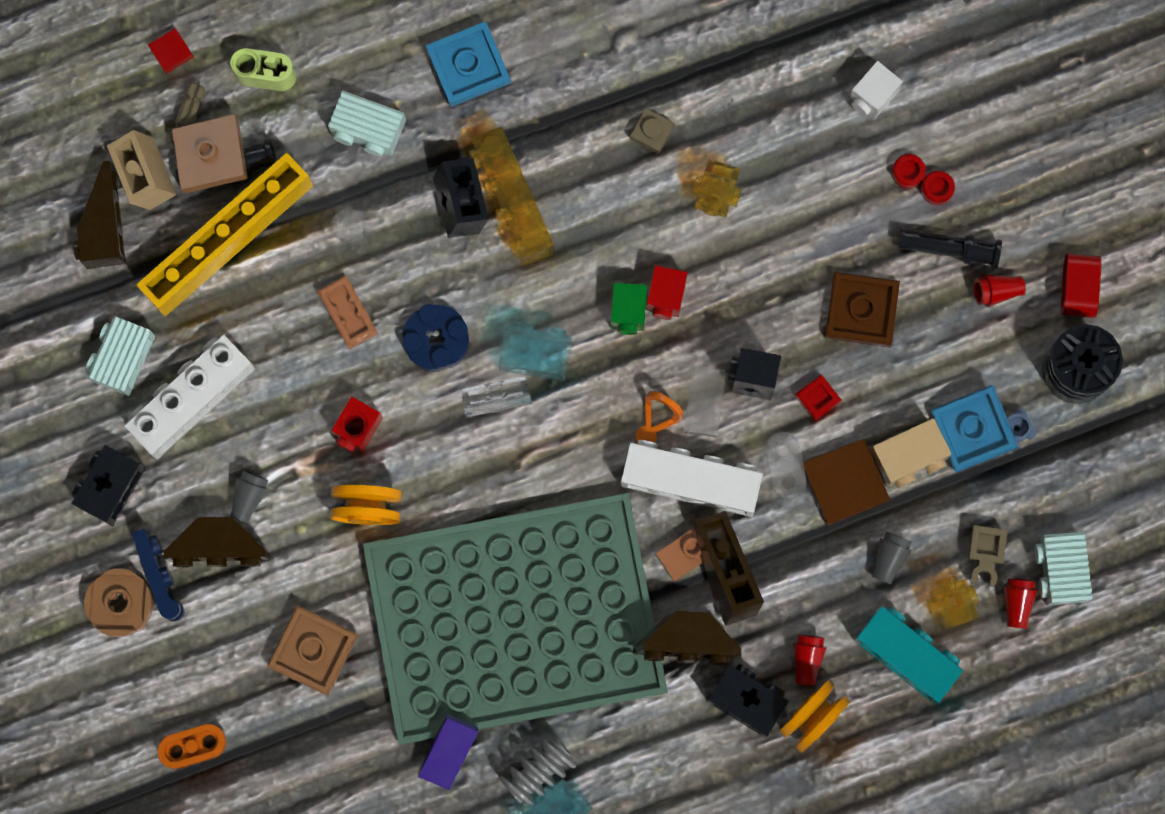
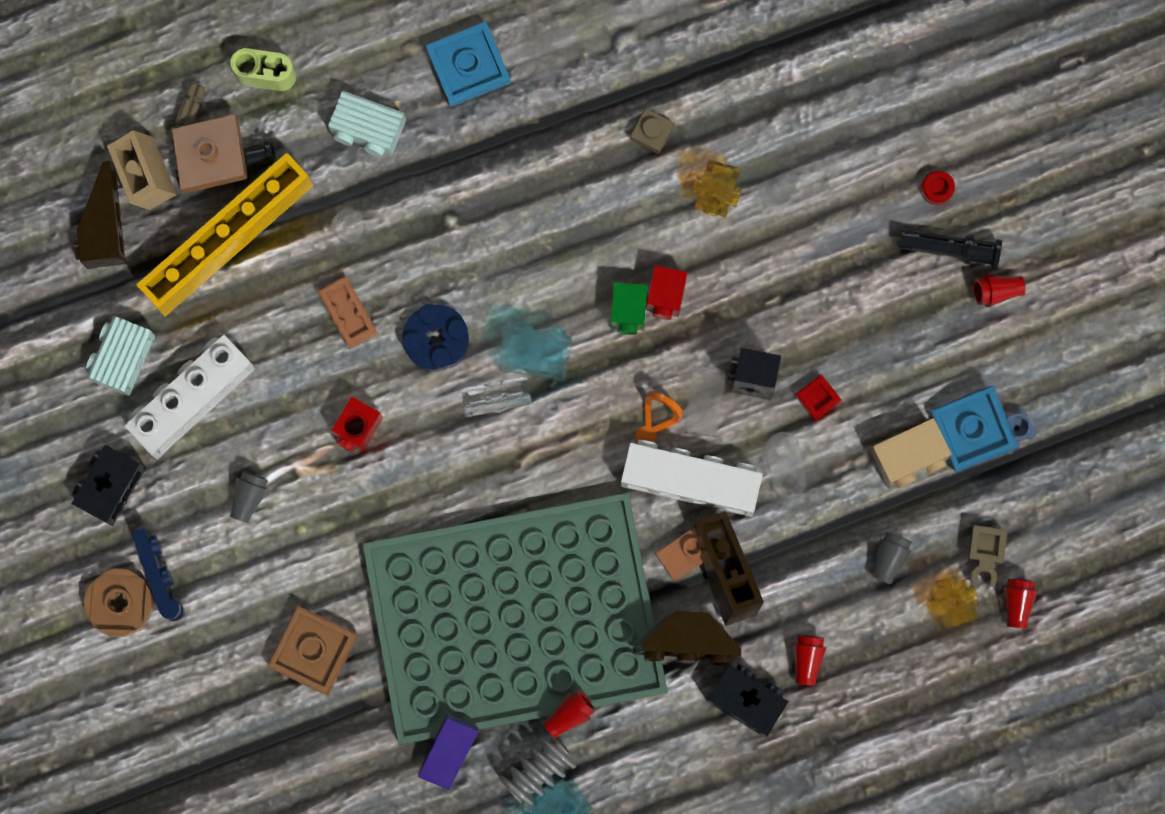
red tile [148,28,194,74] -> none
orange plate [158,724,227,769] -> none
dark brown slope [163,517,270,568] -> none
light orange wheel [329,485,402,525] -> none
black brick [433,158,489,238] -> none
clear yellow brick [469,126,555,266] -> none
light orange wheel [779,680,851,753] -> none
reddish brown tile [802,438,890,527] -> none
reddish brown tile [825,272,900,348] -> none
white brick [849,61,903,120] -> none
teal brick [854,606,964,705] -> none
red tile [892,154,926,189] -> none
light aqua brick [1035,532,1093,605] -> none
black wheel [1042,324,1123,404] -> none
red beam [1060,253,1102,318] -> none
none -> red cone [543,690,596,739]

